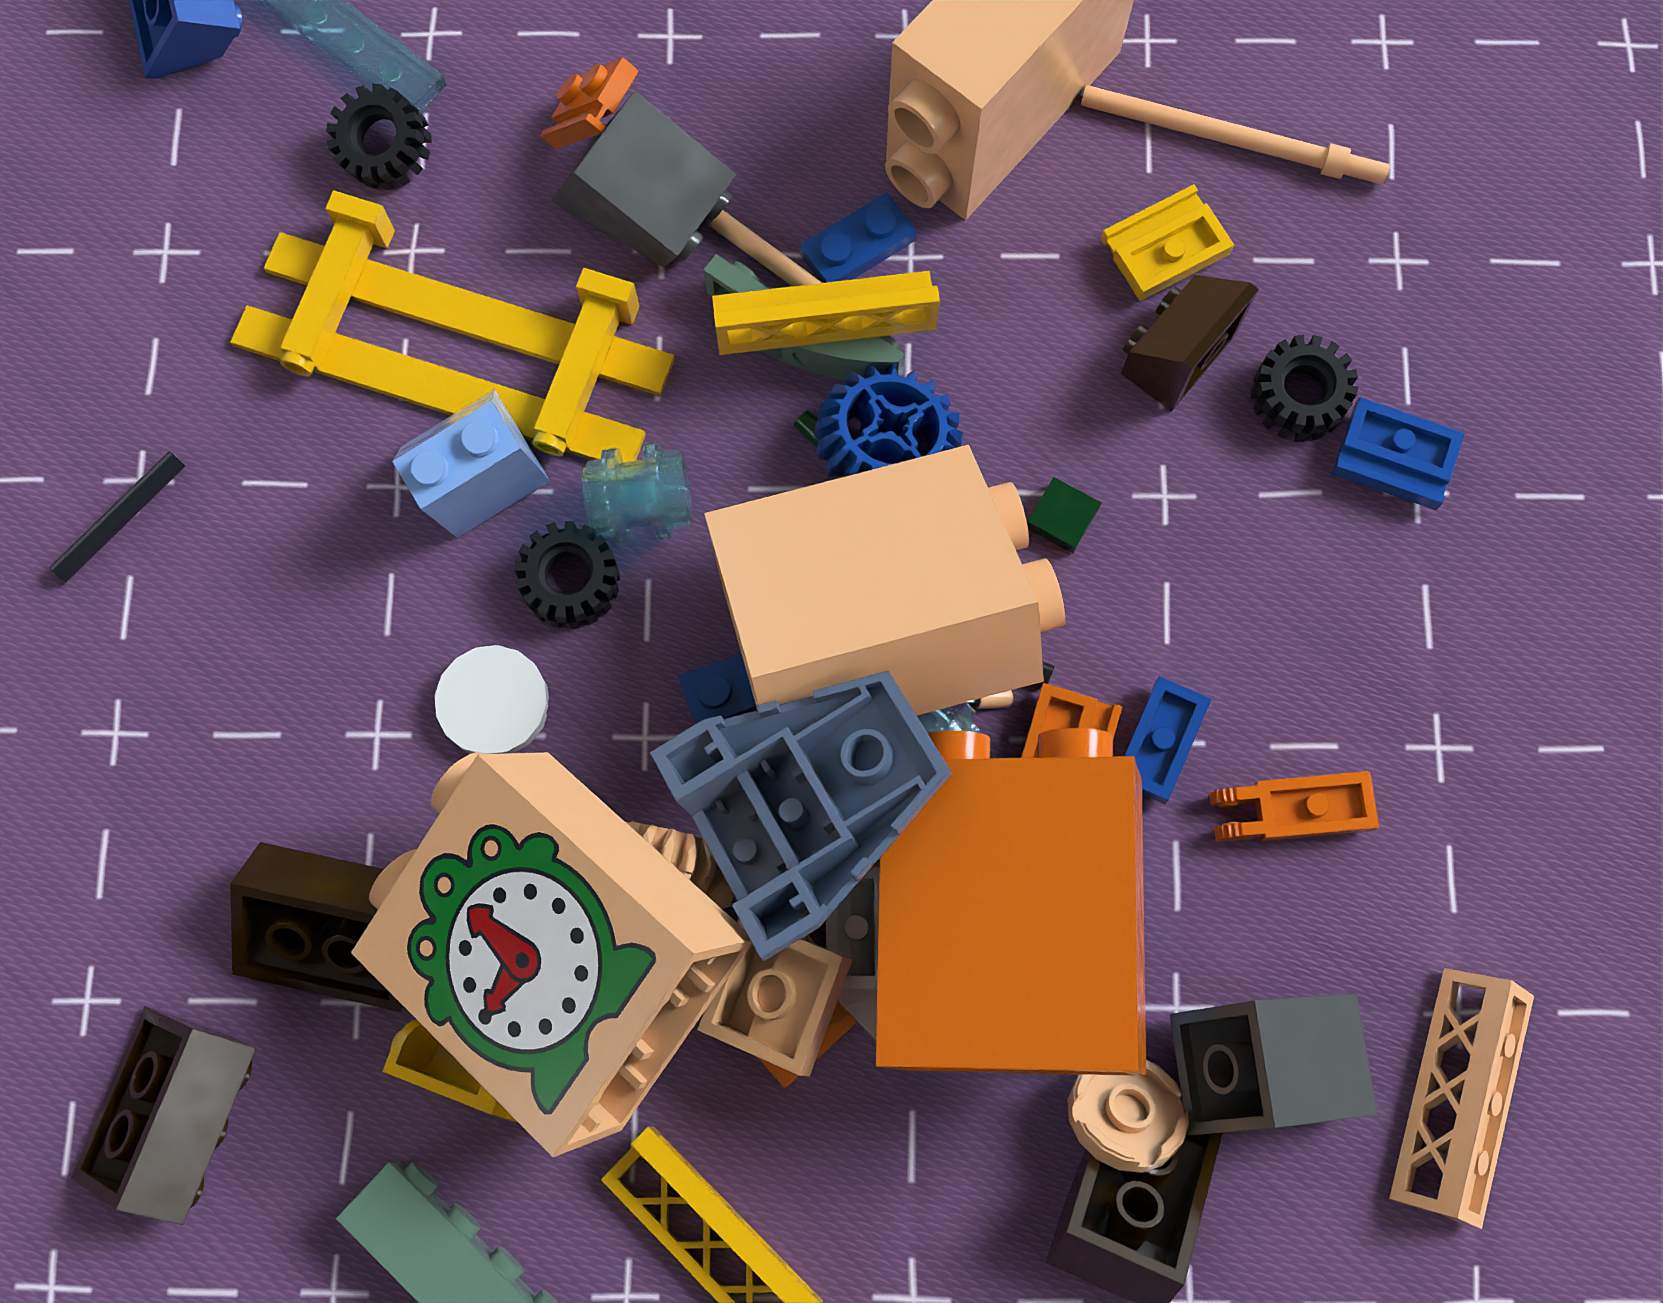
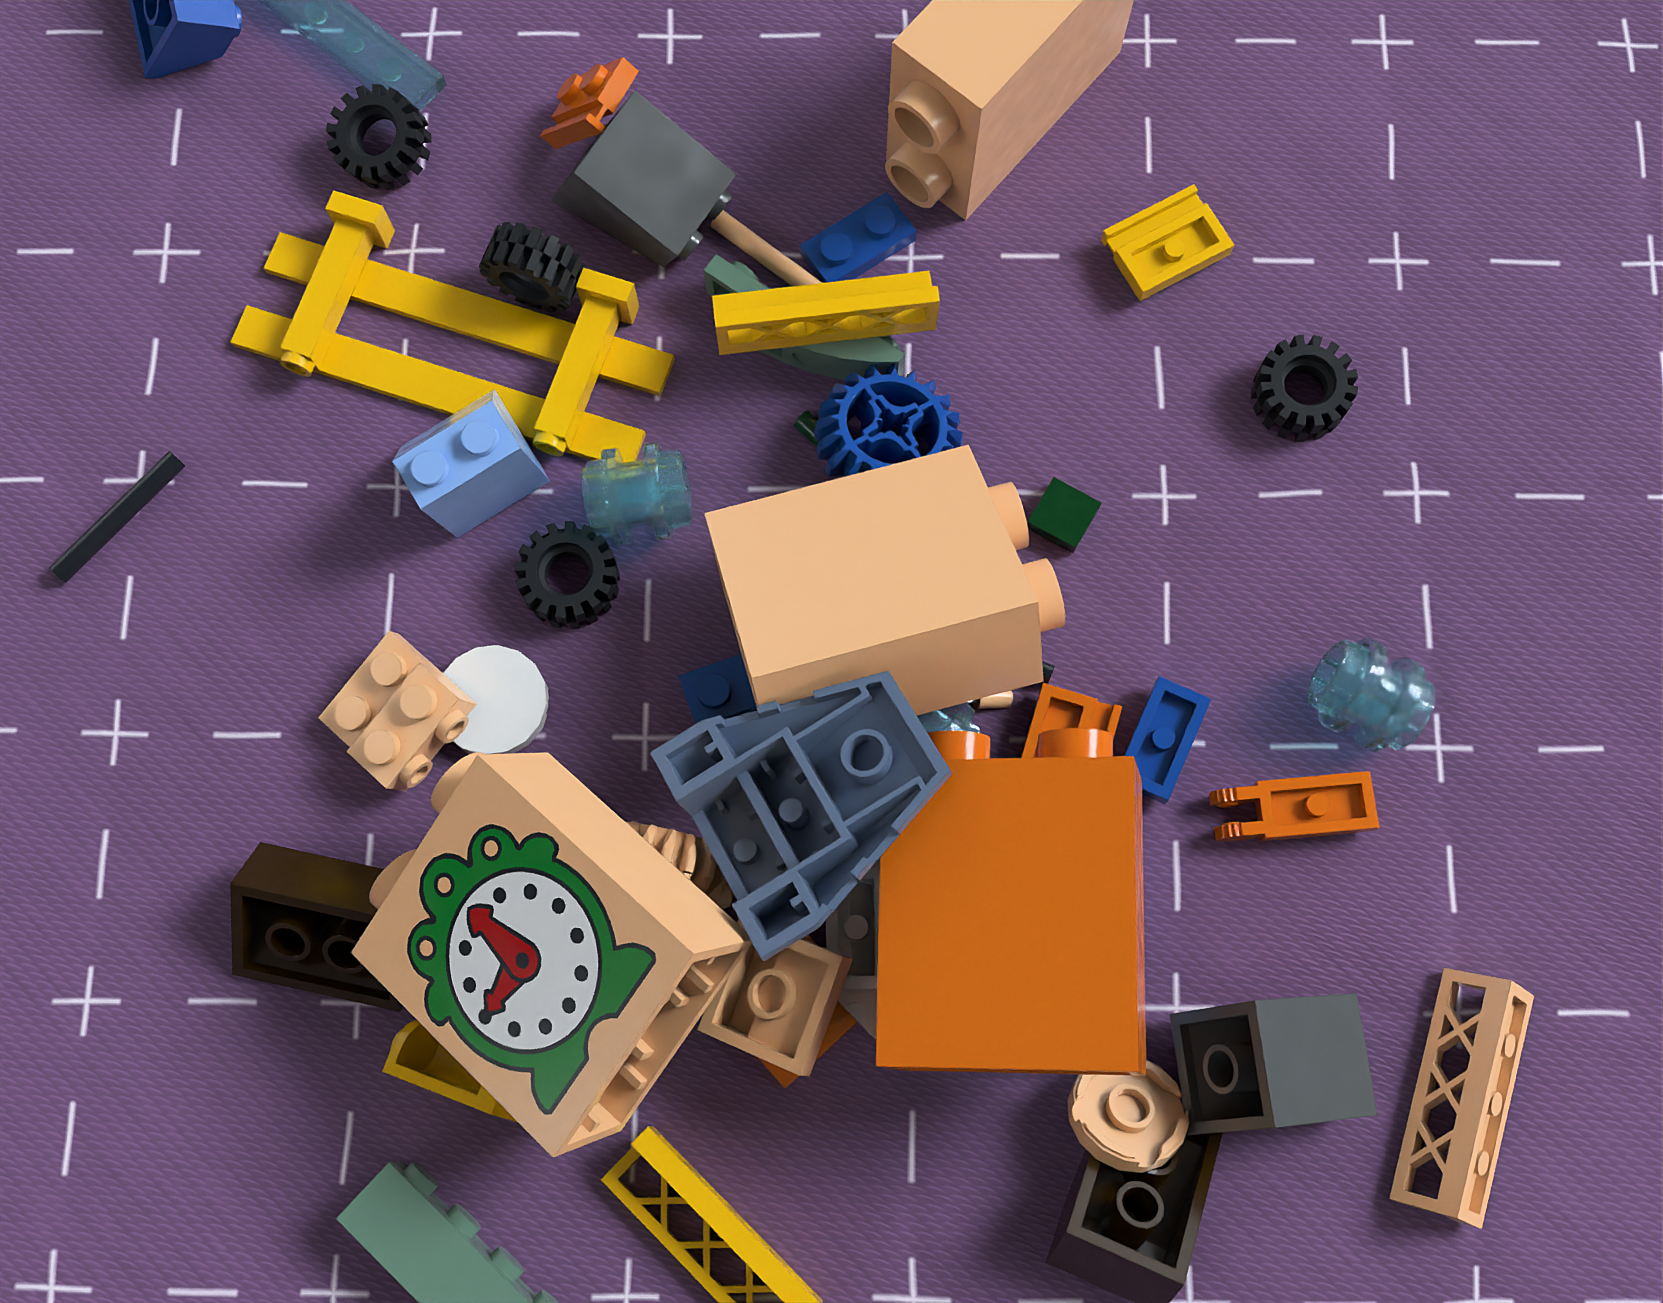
slope [71,1006,256,1225] -> none
light nougat bar [1081,85,1390,185] -> none
dark brown slope [1121,275,1259,412] -> none
blue plate [1331,397,1465,510] -> none
none -> light nougat plate [318,631,477,791]
none -> black tyre [479,222,586,312]
none -> clear light blue piece [1307,637,1435,752]

